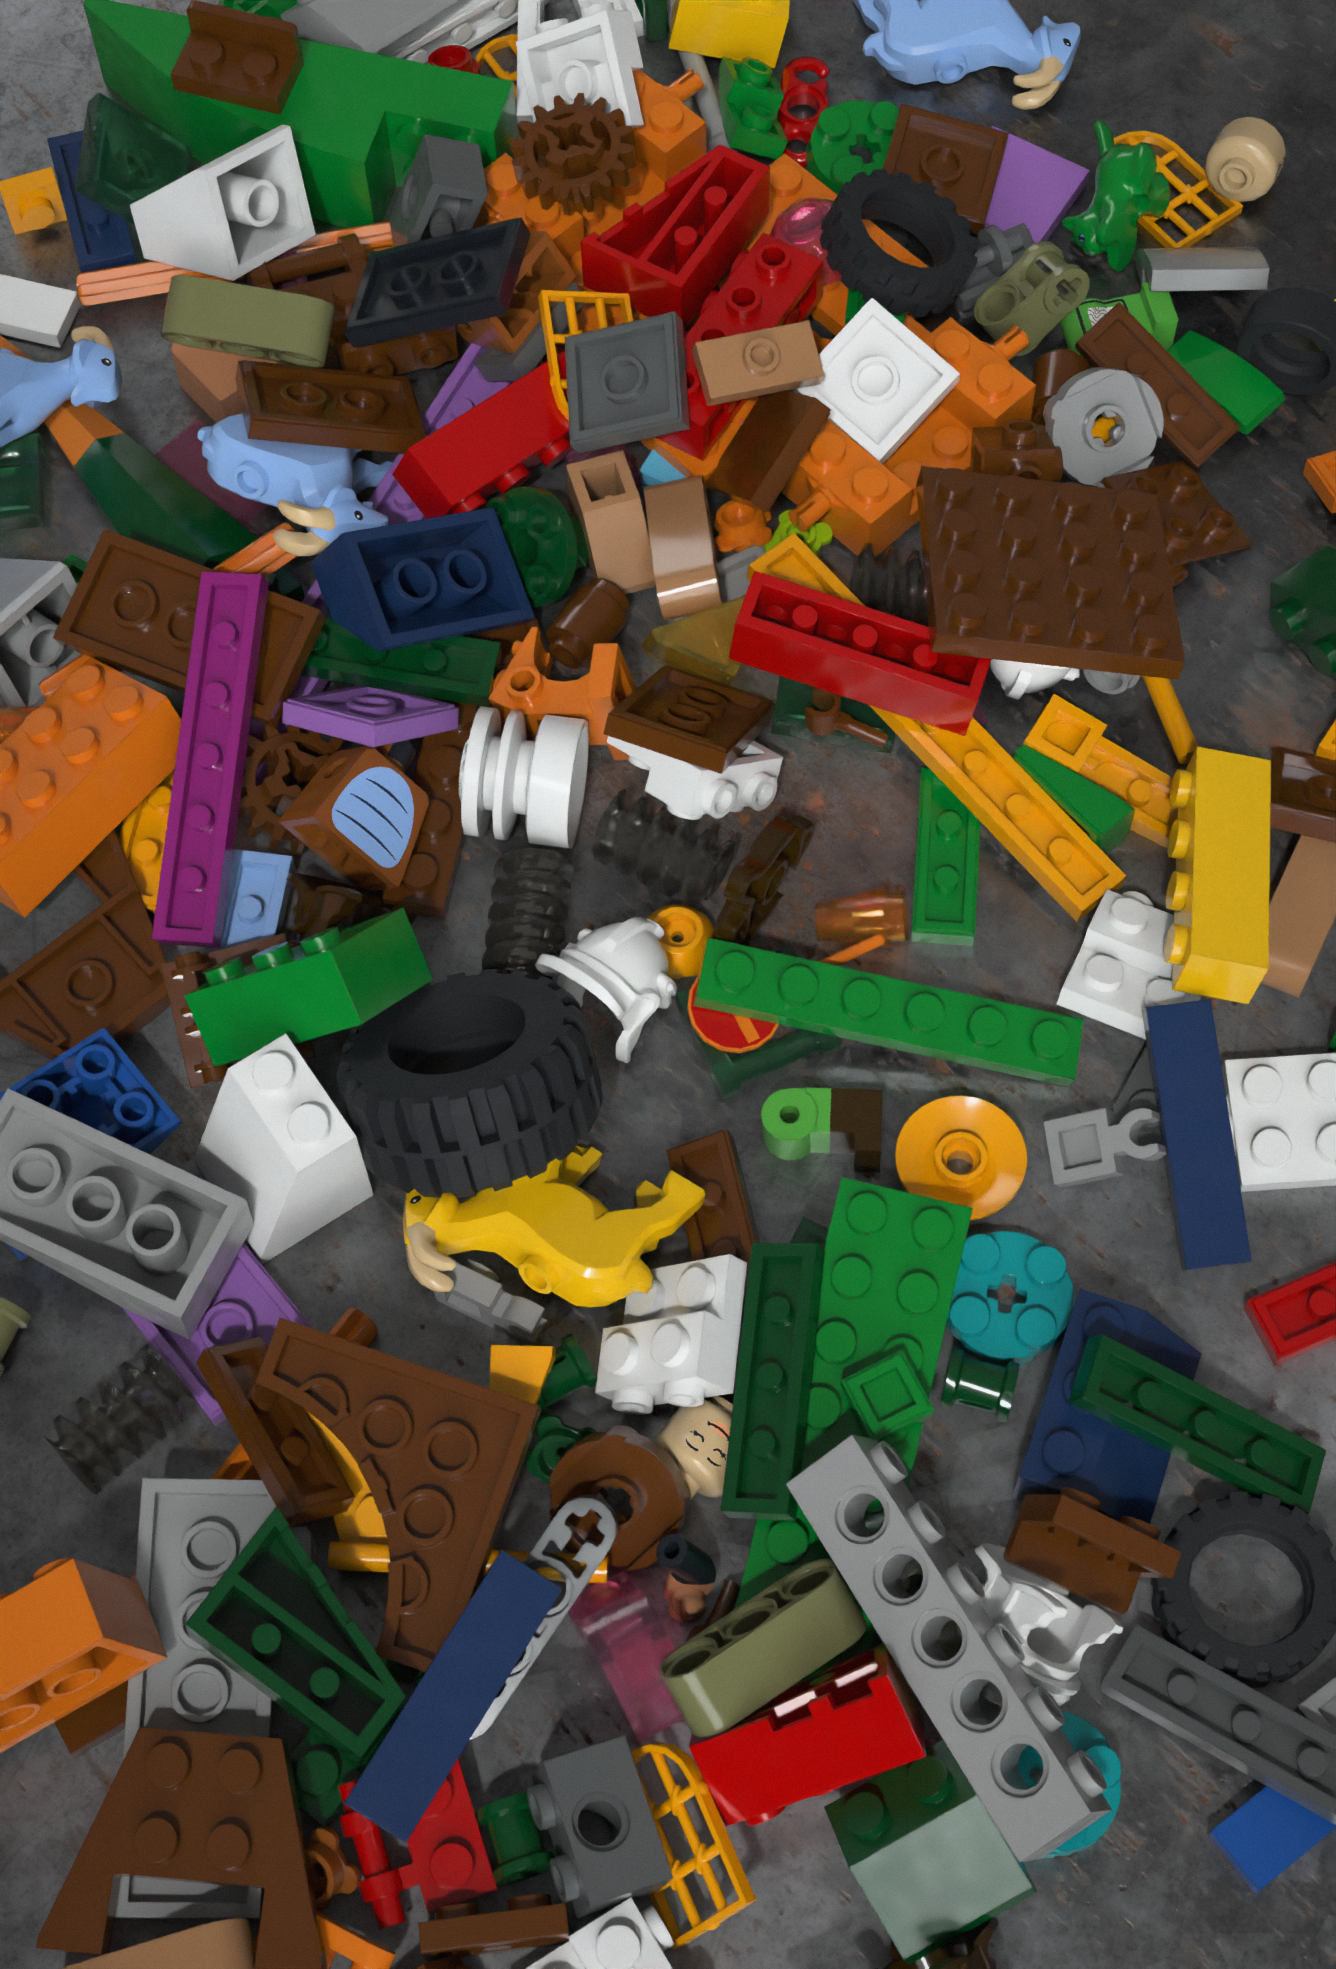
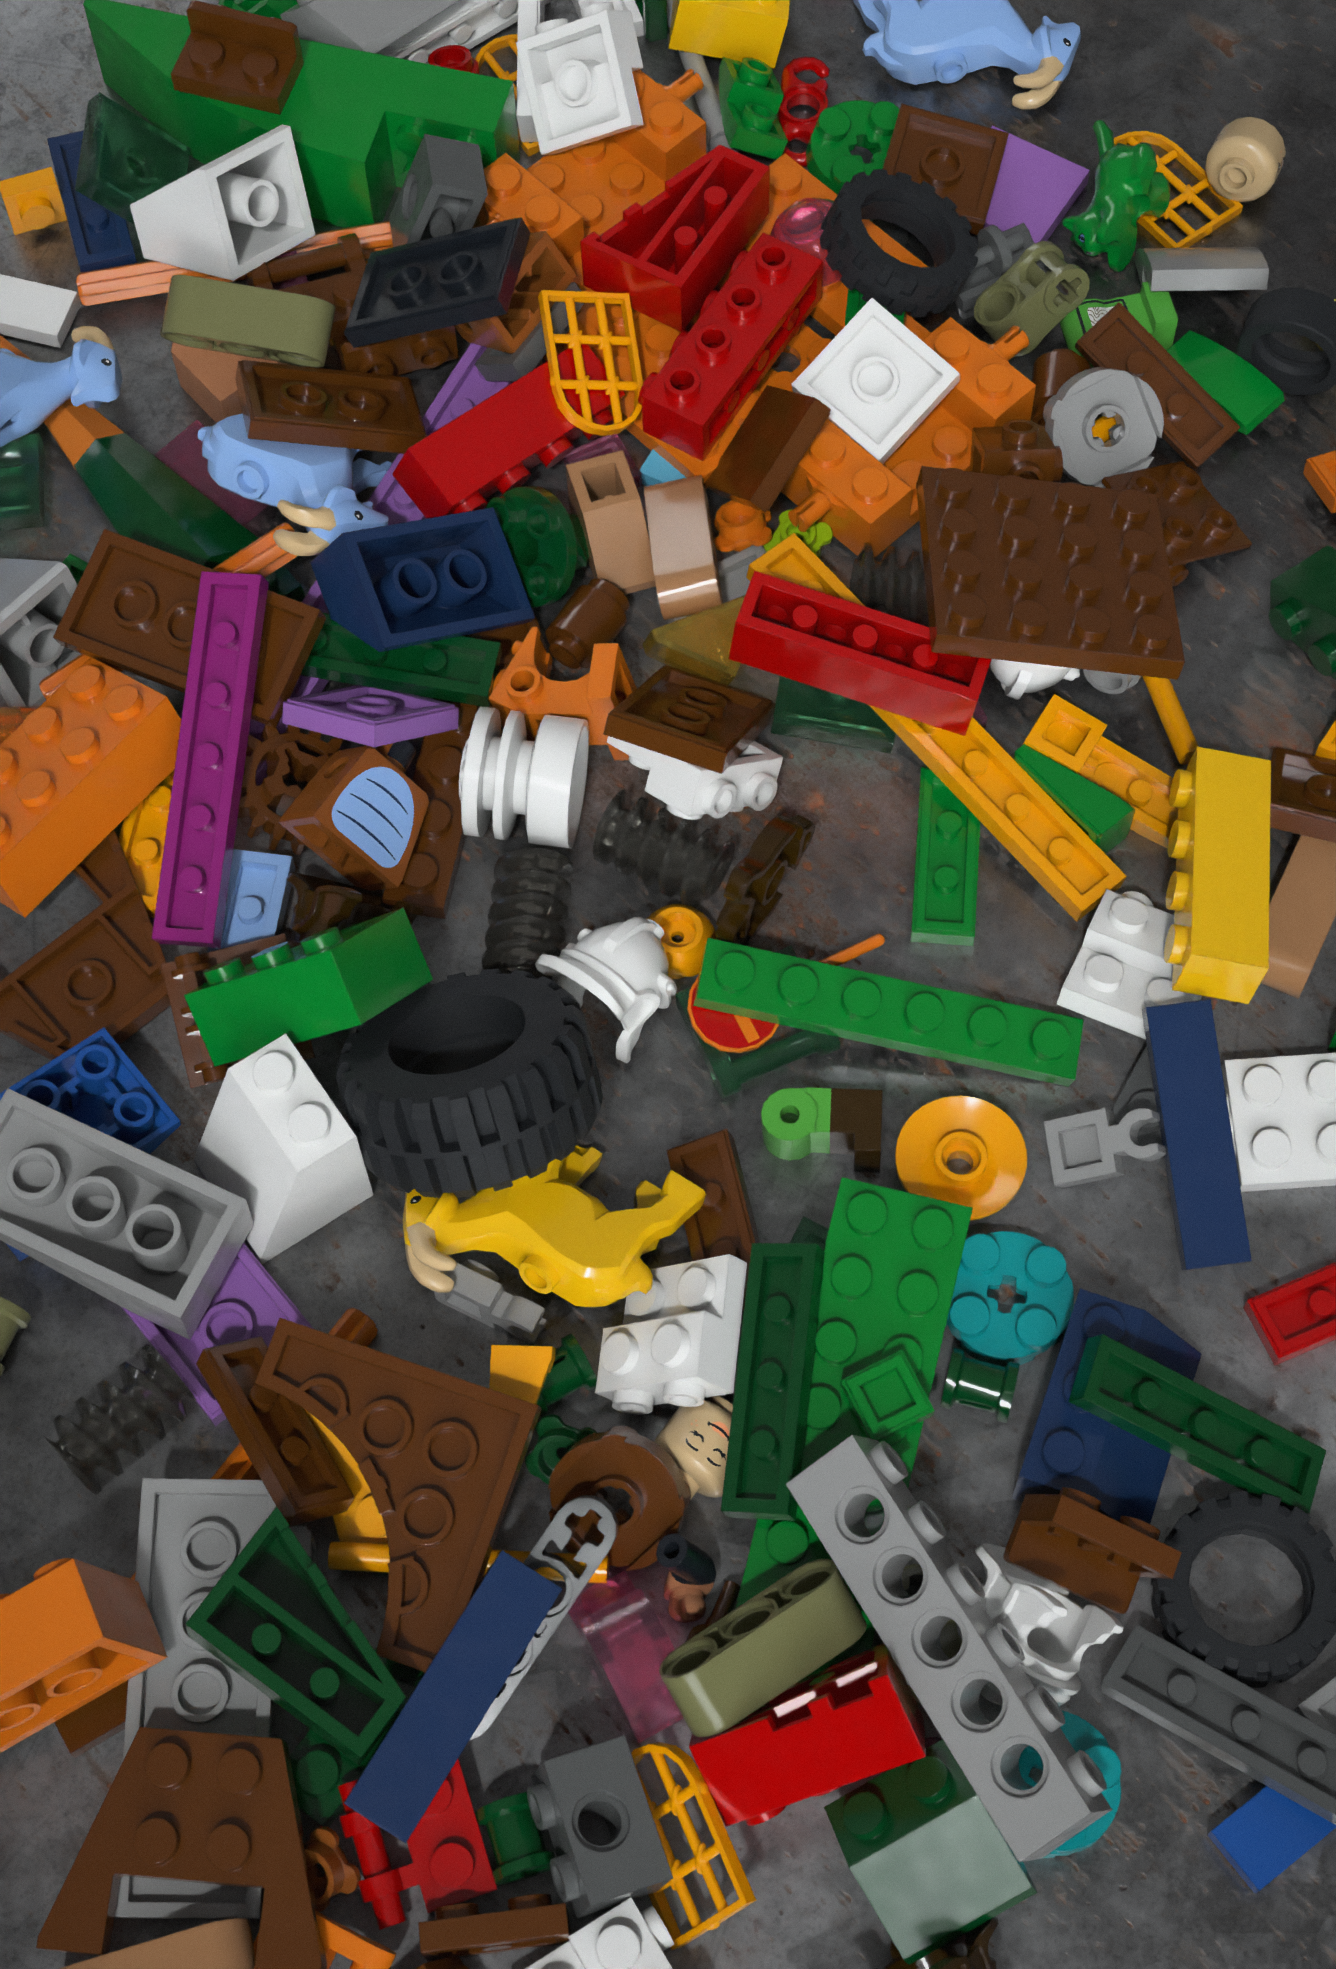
reddish brown gear [511,93,637,215] -> none
dark grey tile [564,311,690,454] -> none
medium nougat plate [692,320,825,406] -> none
reddish brown hand [805,688,889,749] -> none
clear orange cone [815,886,908,949] -> none

